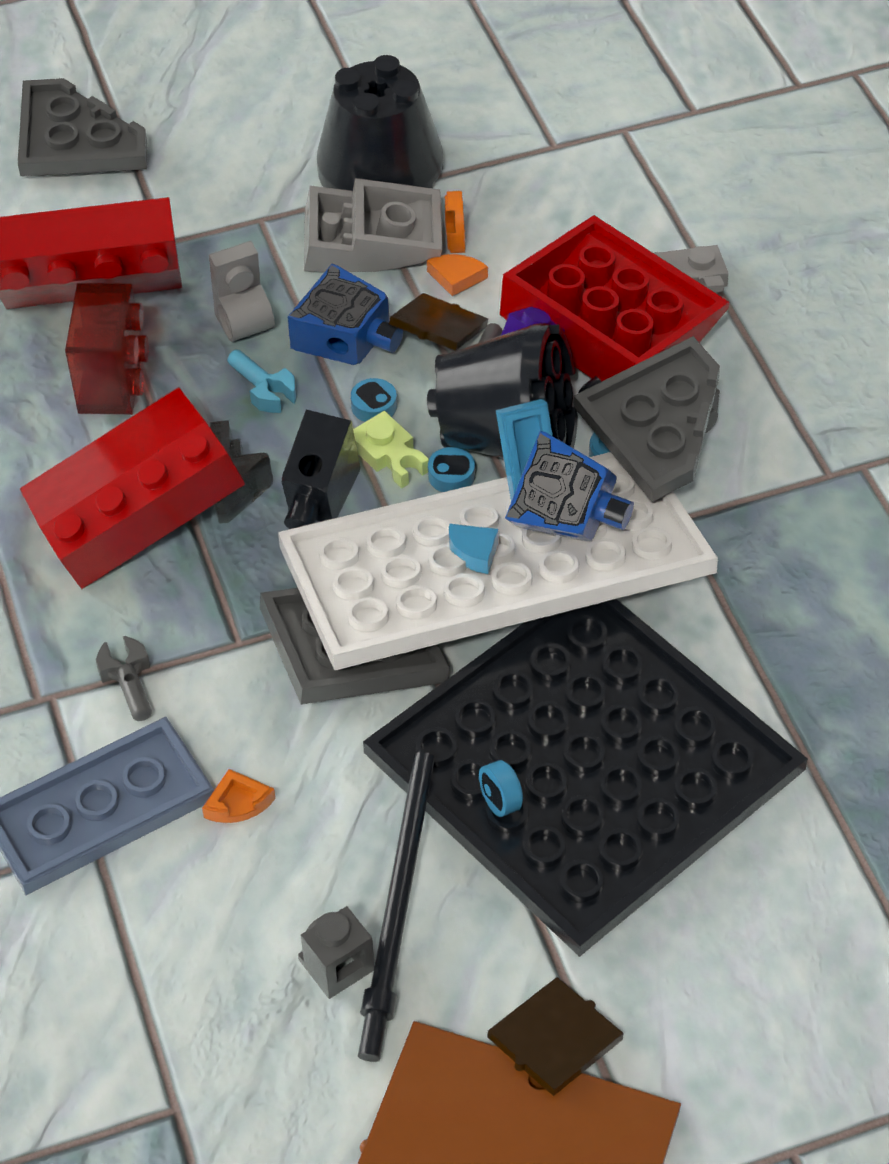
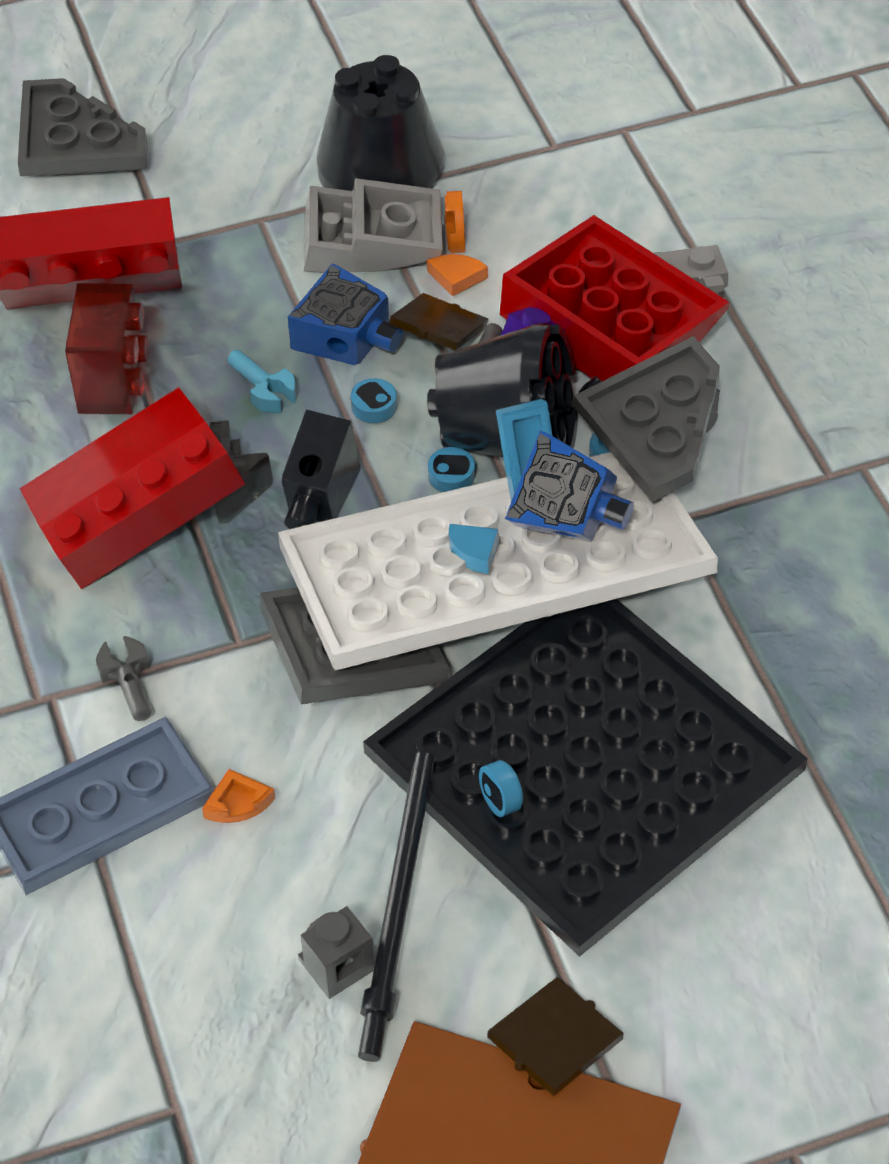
light grey plate [209,241,275,342] -> none
yellowish green plate [353,411,429,489] -> none

